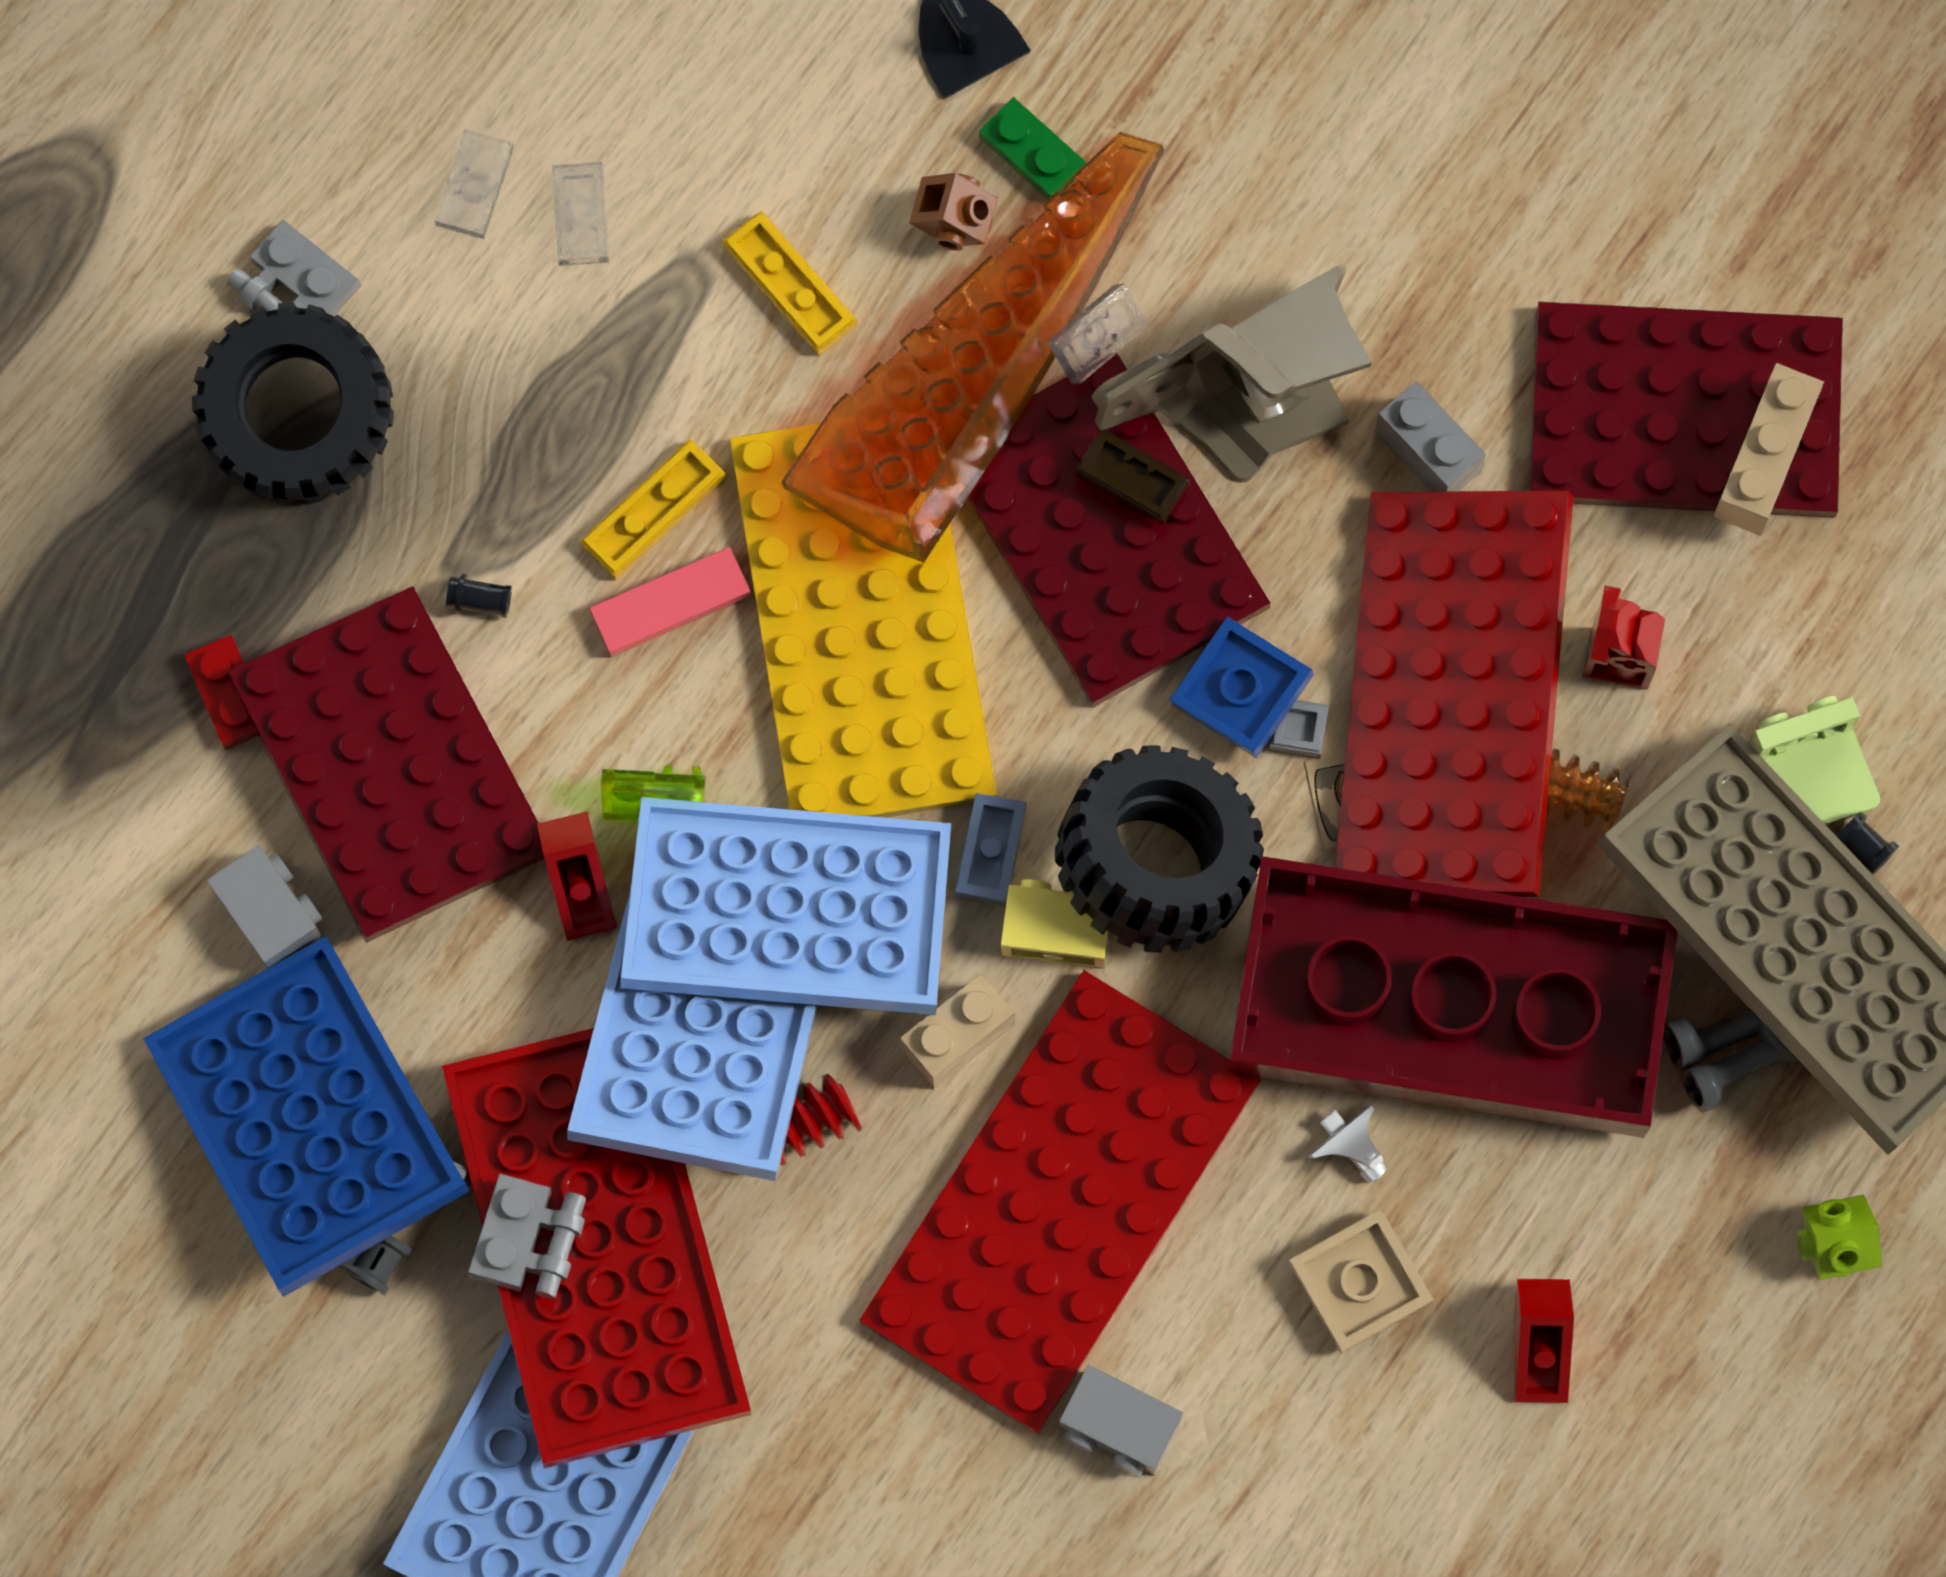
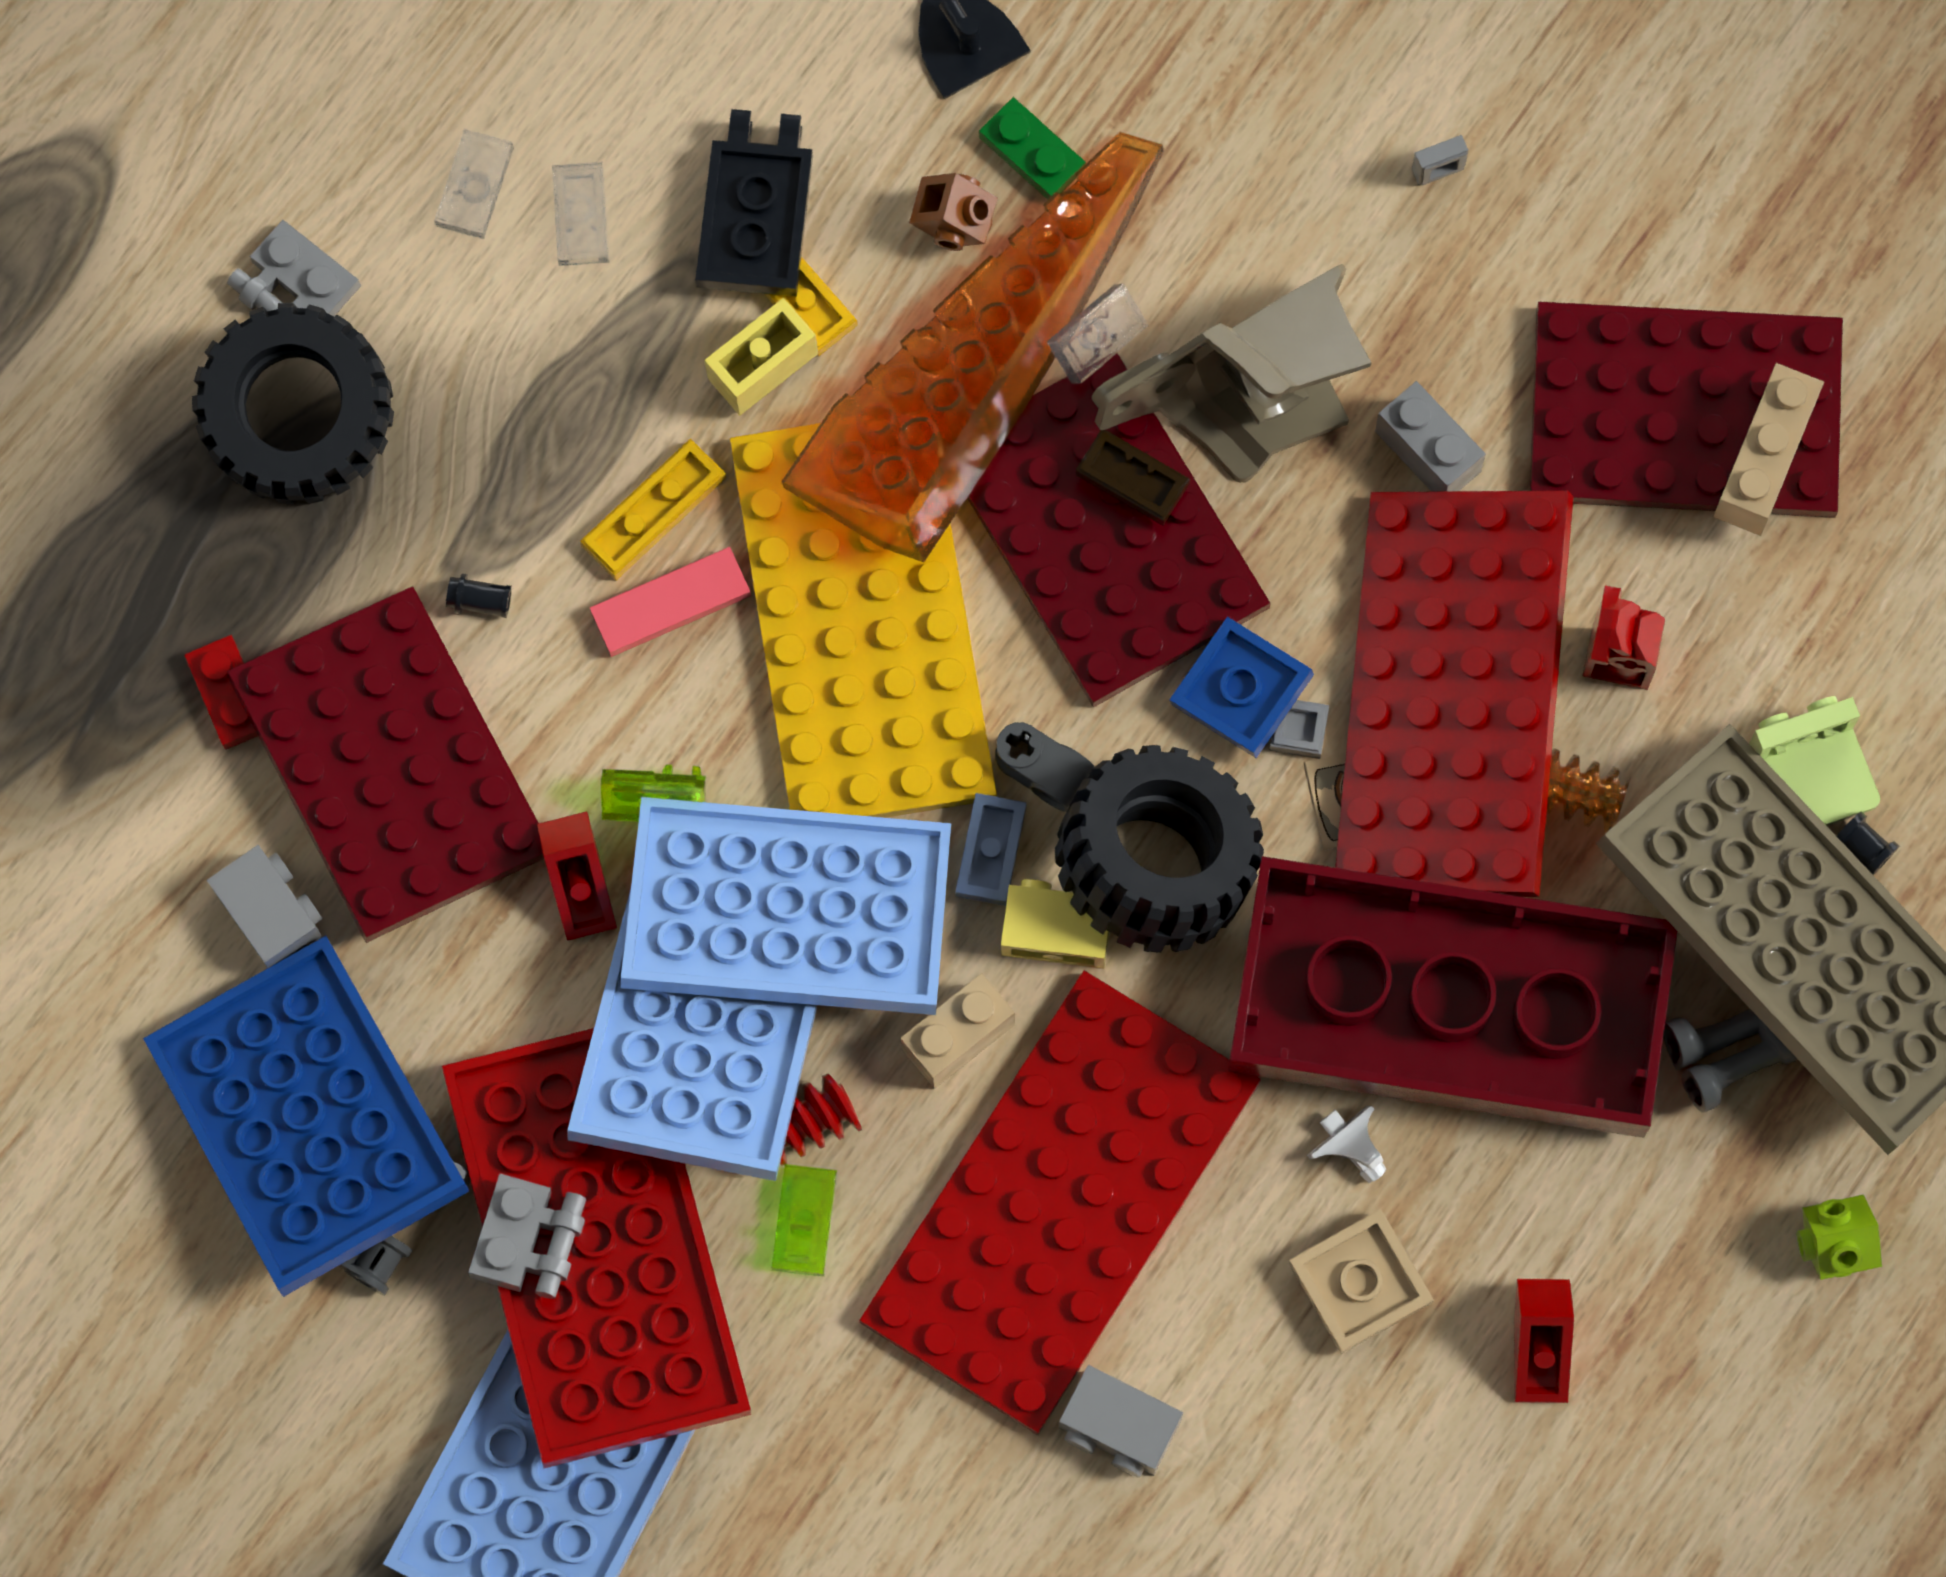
none -> black tile [695,109,813,297]
none -> light yellow brick [704,298,818,416]
none -> clear neon green plate [771,1164,837,1277]
none -> dark grey piece [995,722,1095,812]
none -> light grey tile [1412,135,1468,185]

